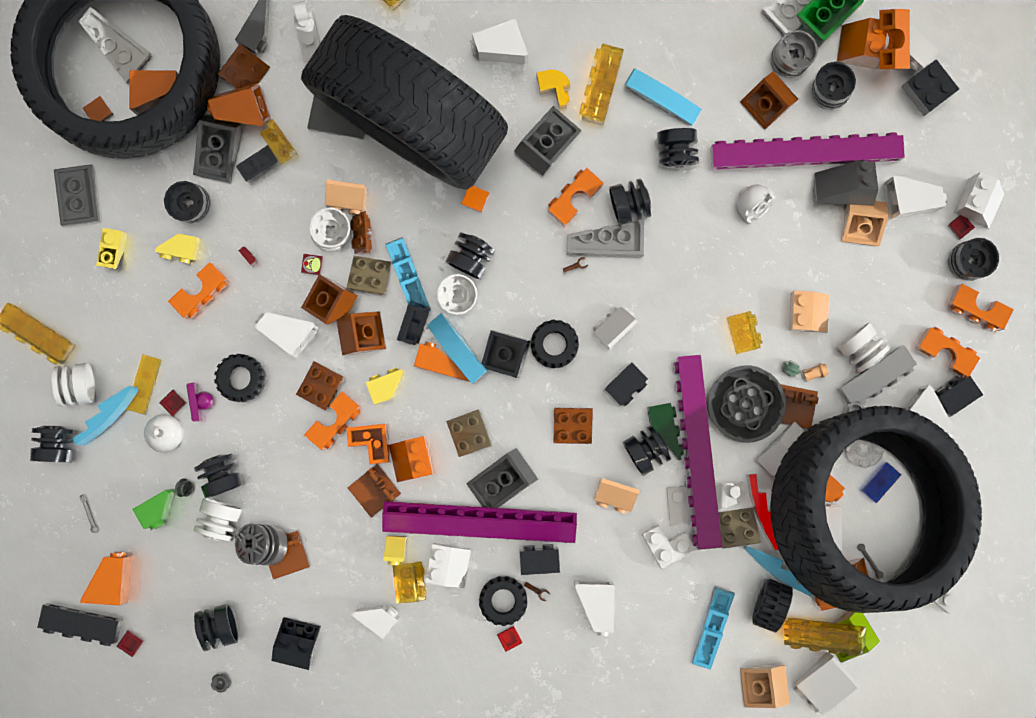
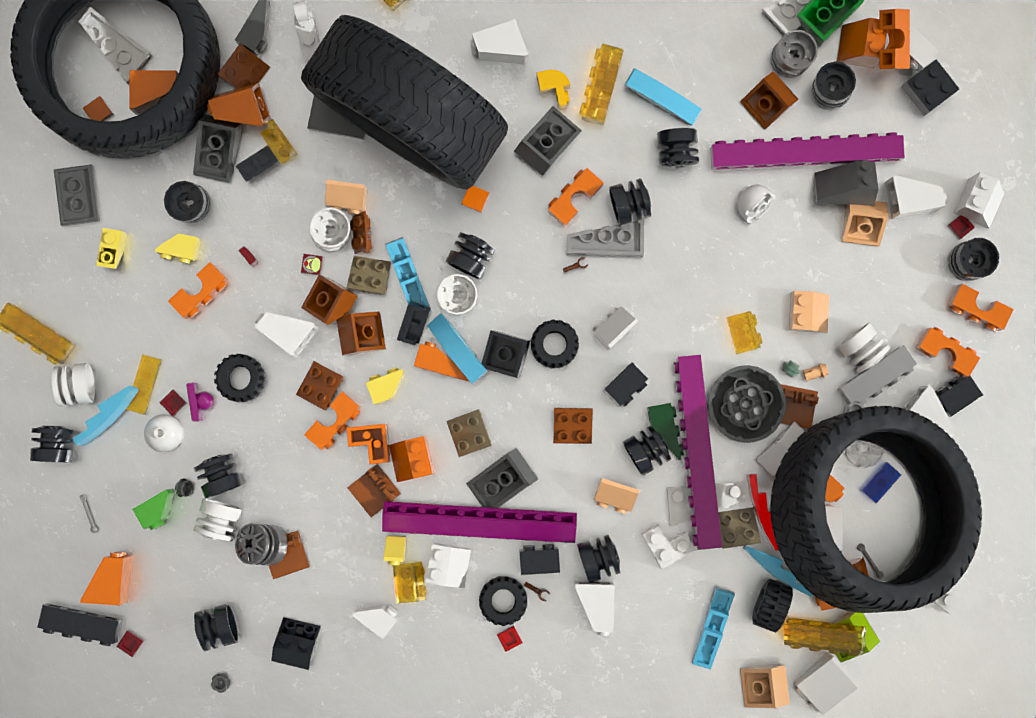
none -> black wheel [577,535,621,583]

